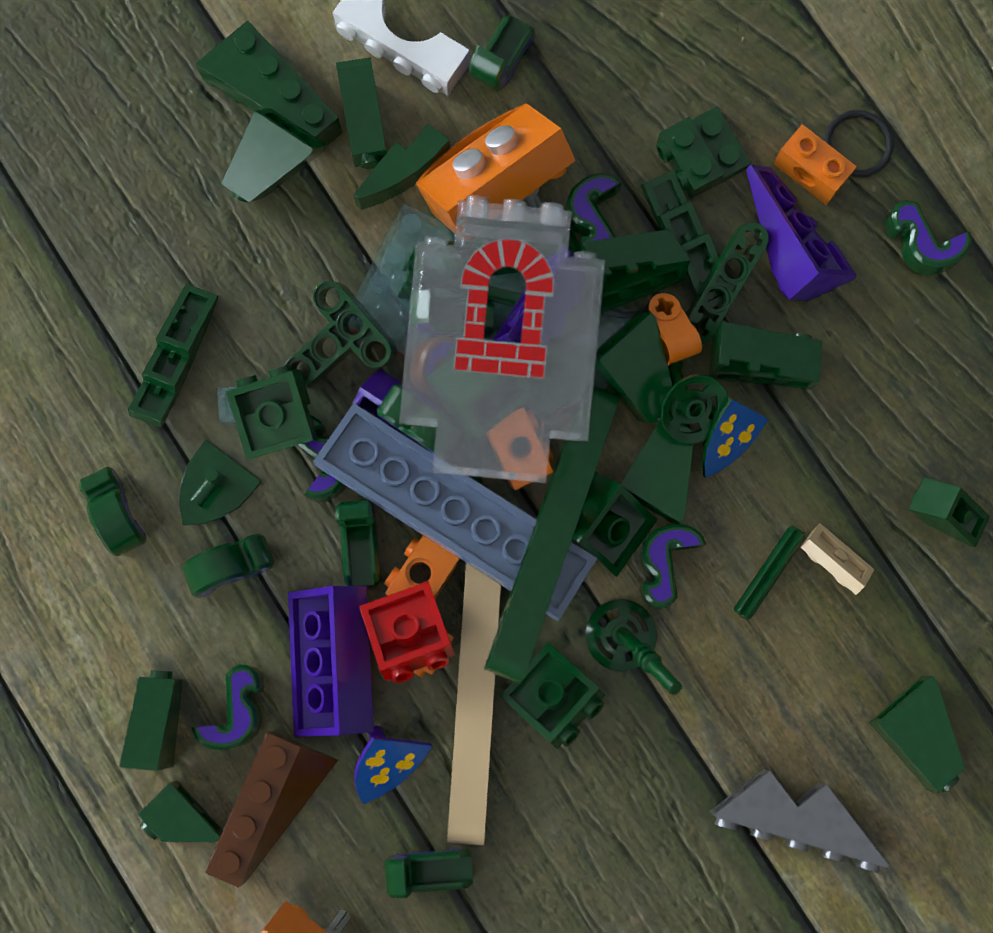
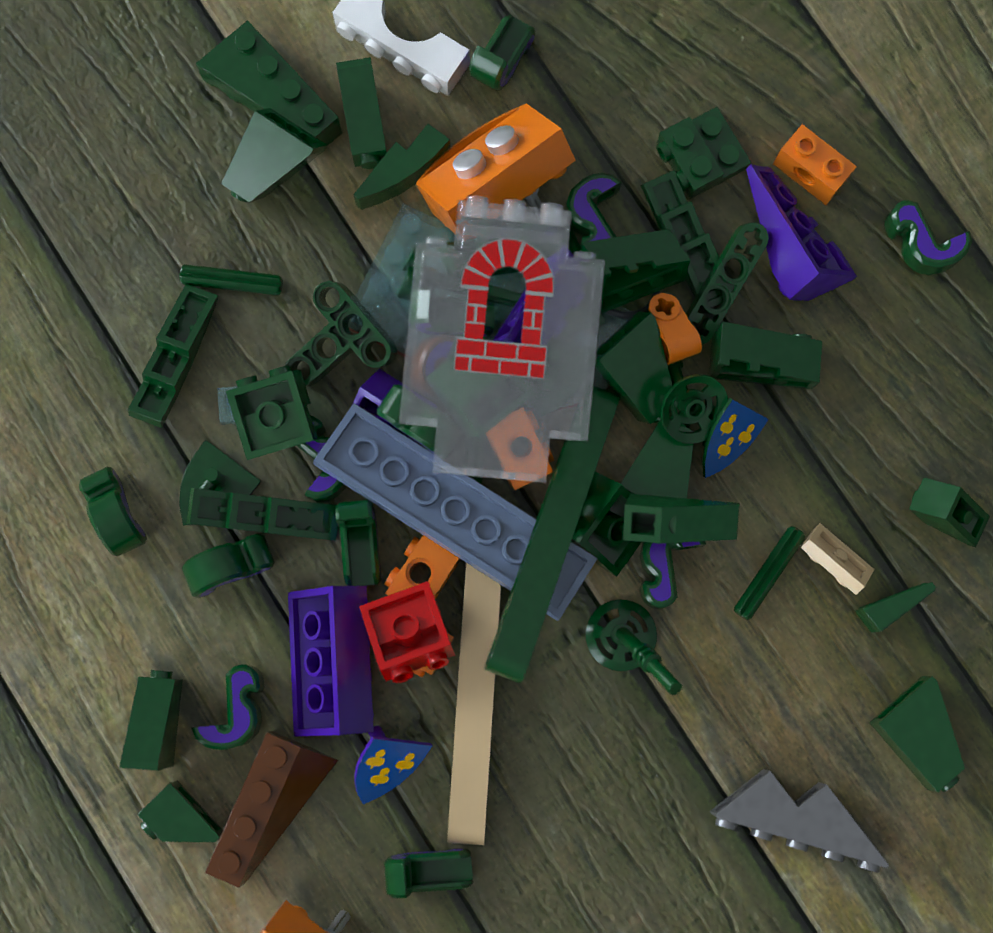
dark green plate [500,643,605,749] -> none
black piece [824,110,894,177] -> none
none -> dark green axle [179,264,283,295]
none -> dark green slope [187,488,338,541]
none -> dark green slope [623,494,740,543]
none -> dark green slope [855,582,937,633]

